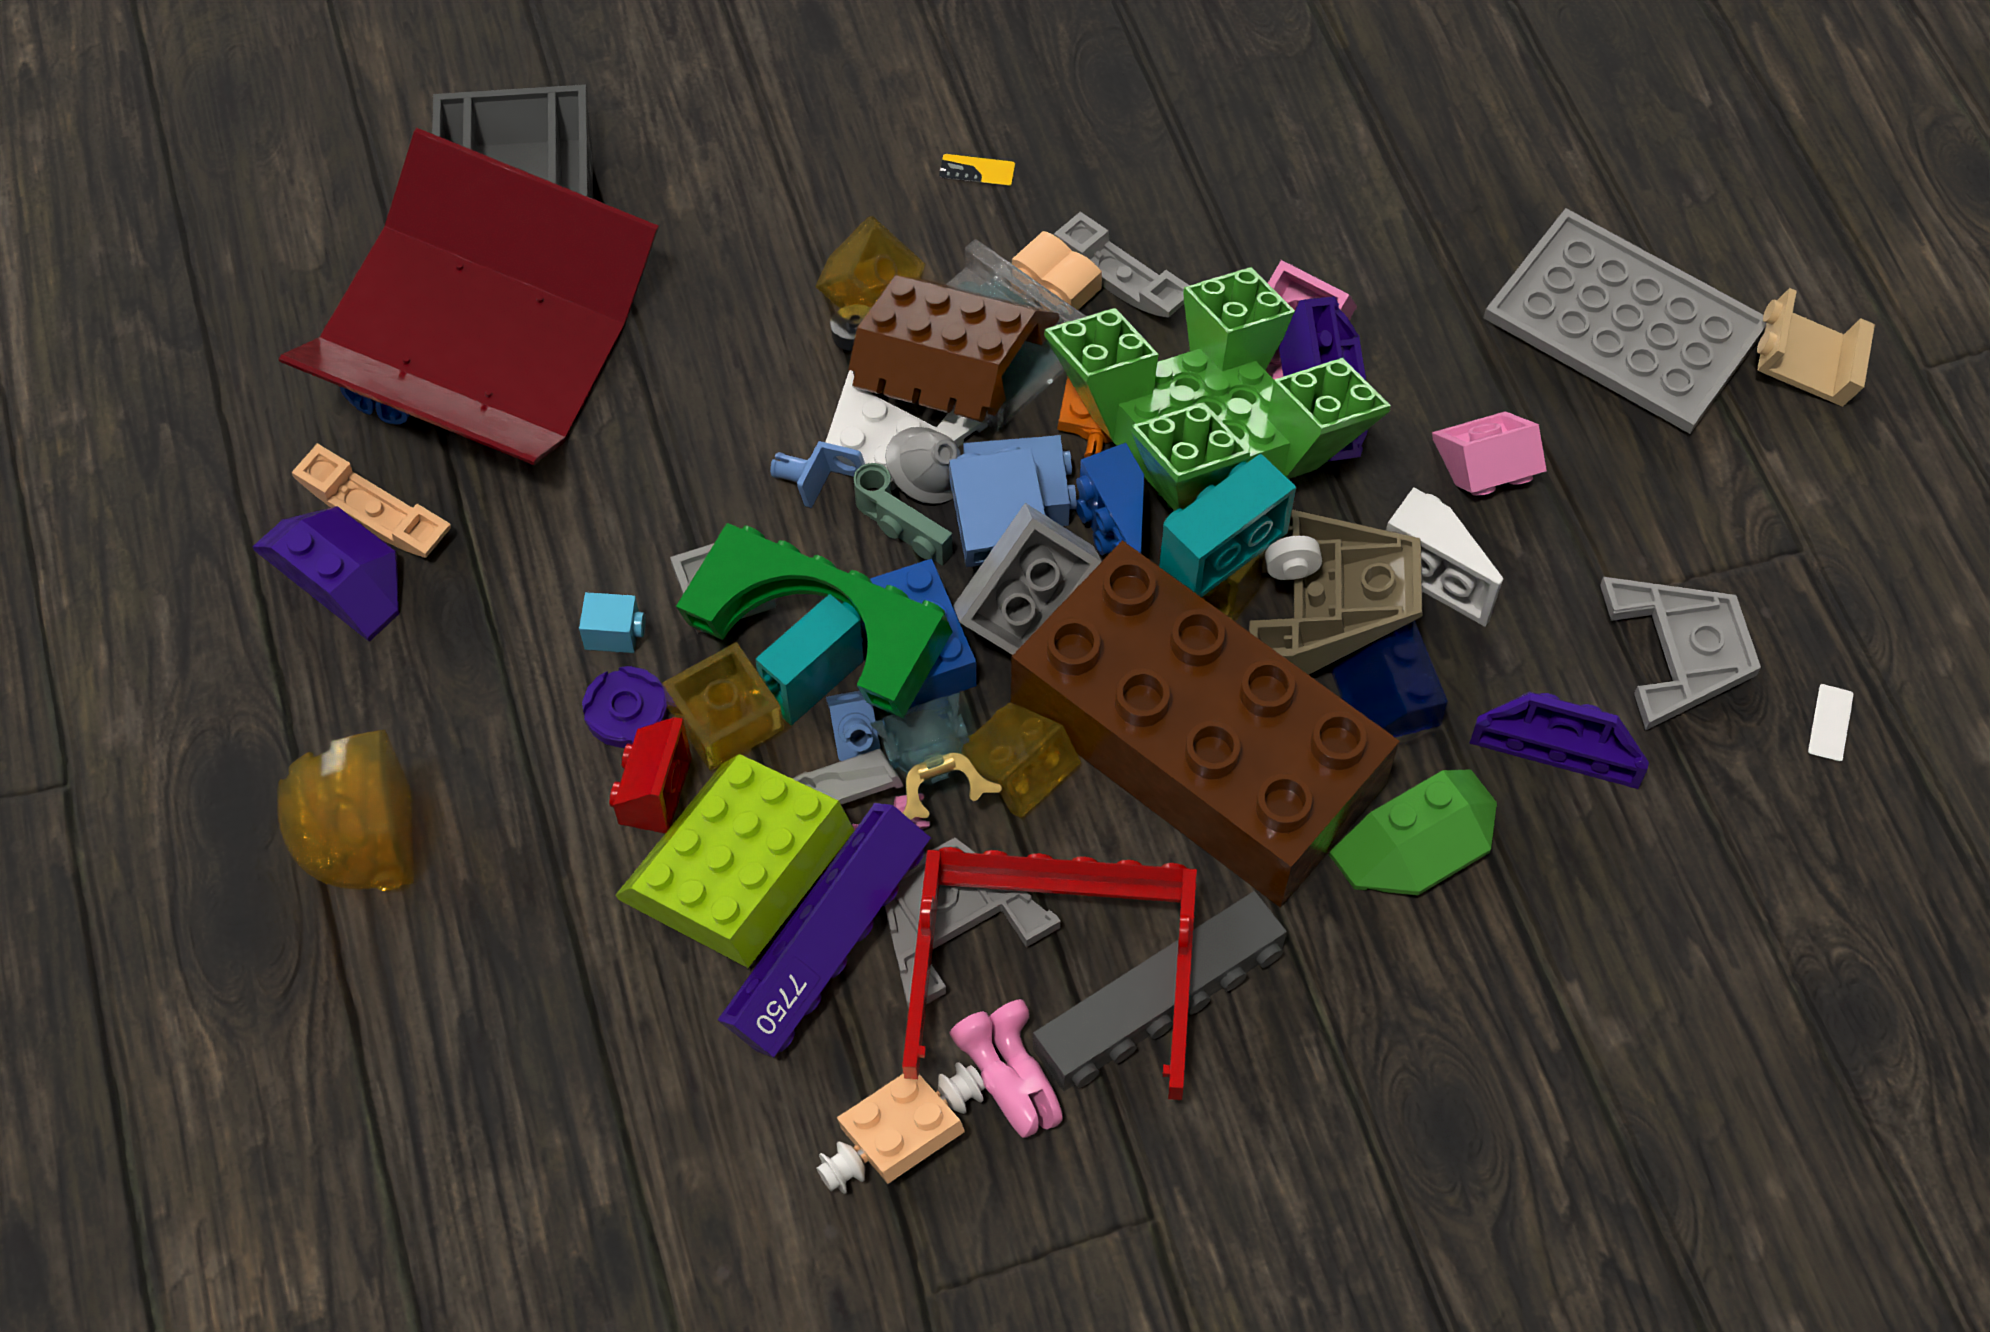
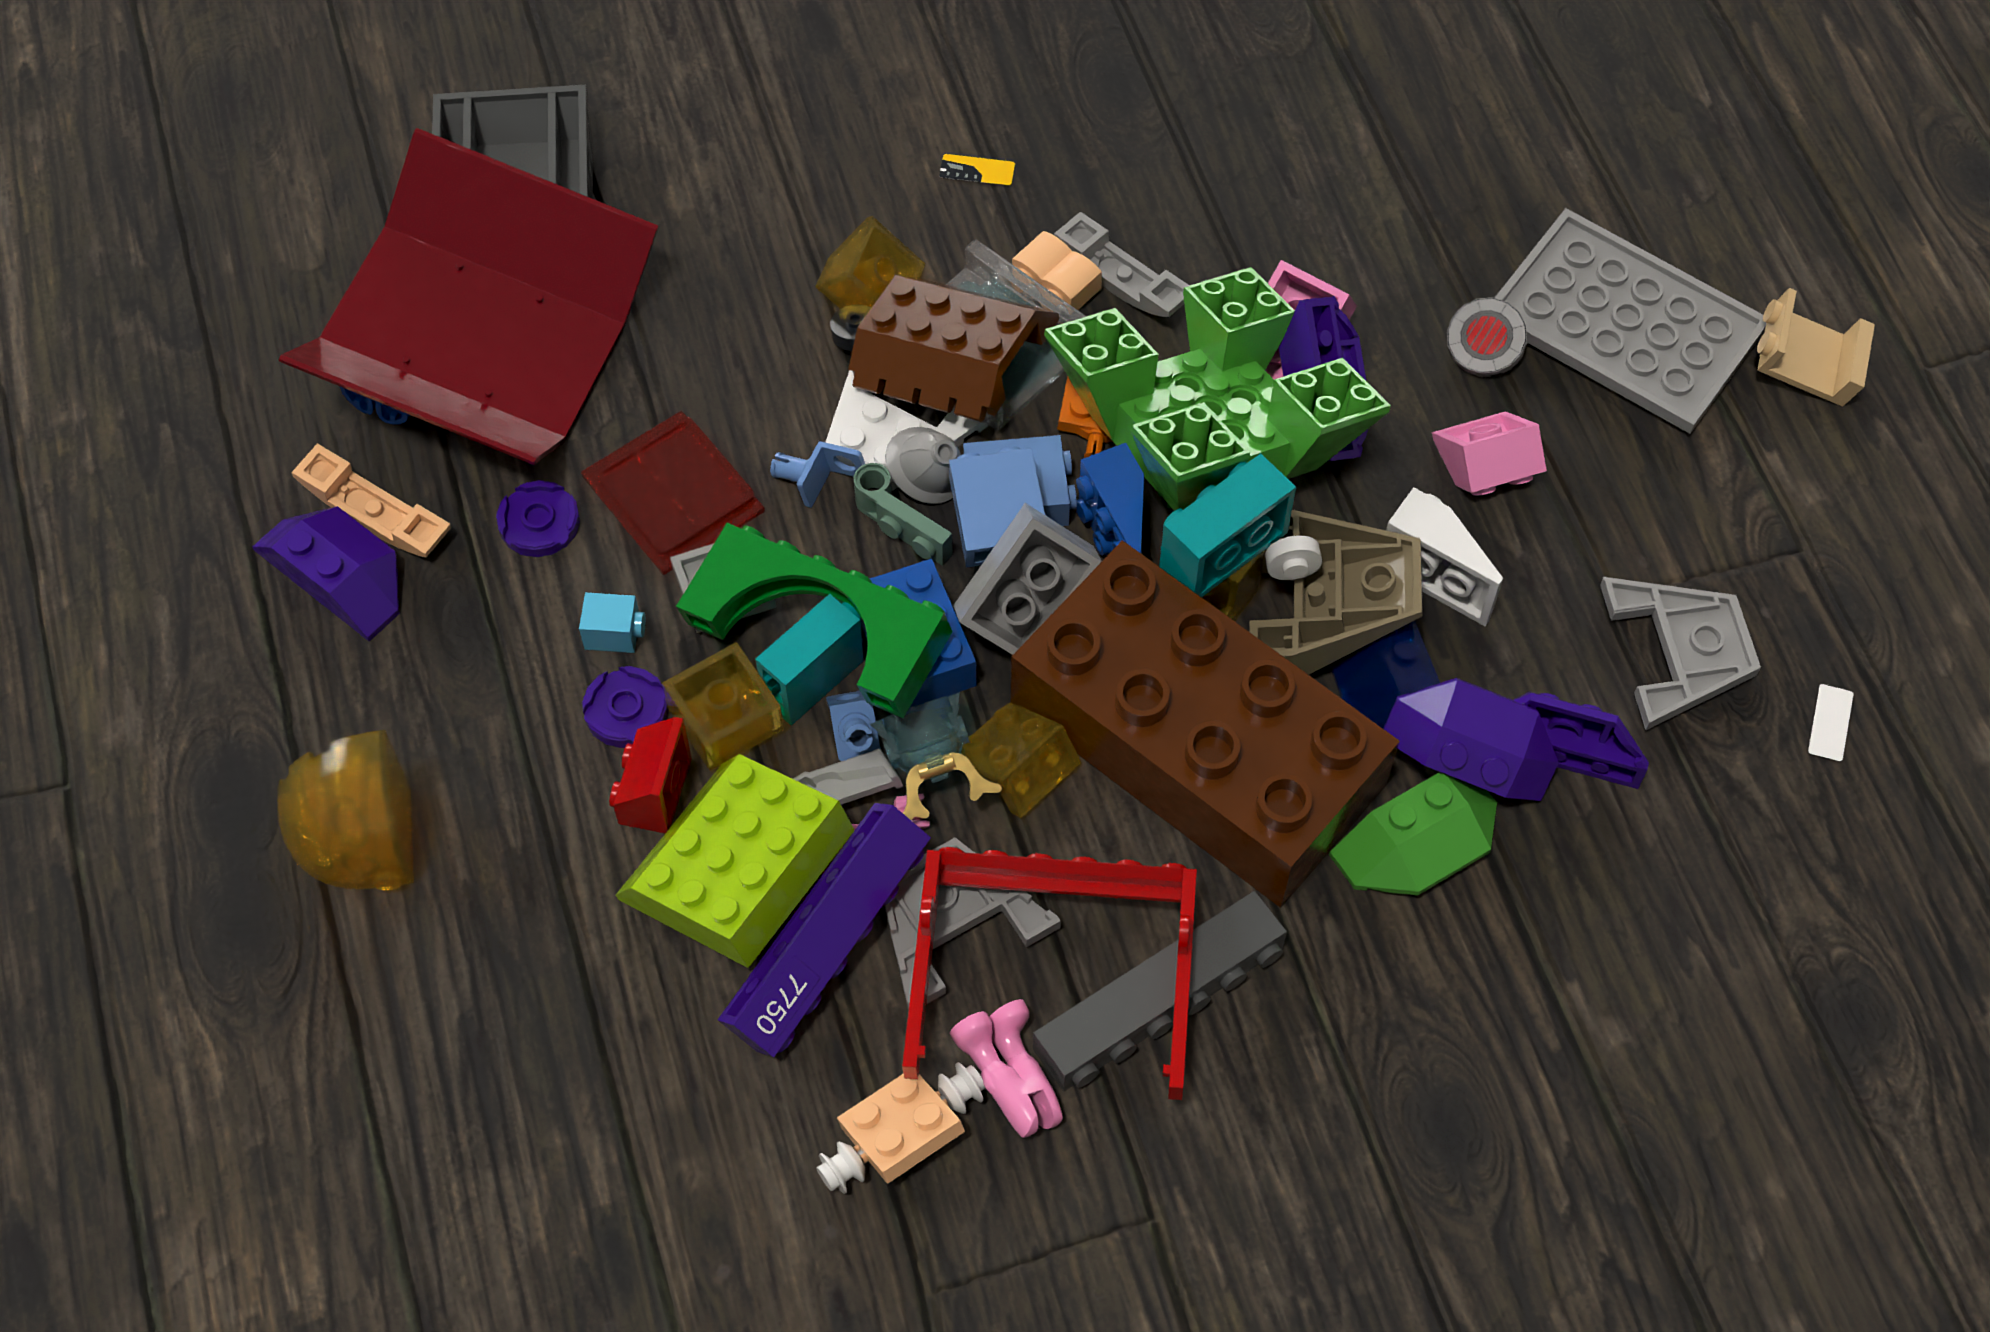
none -> dark purple tile [496,480,580,557]
none -> clear red piece [581,410,765,575]
none -> dark purple wedge [1383,678,1559,801]
none -> tile [1447,297,1527,377]

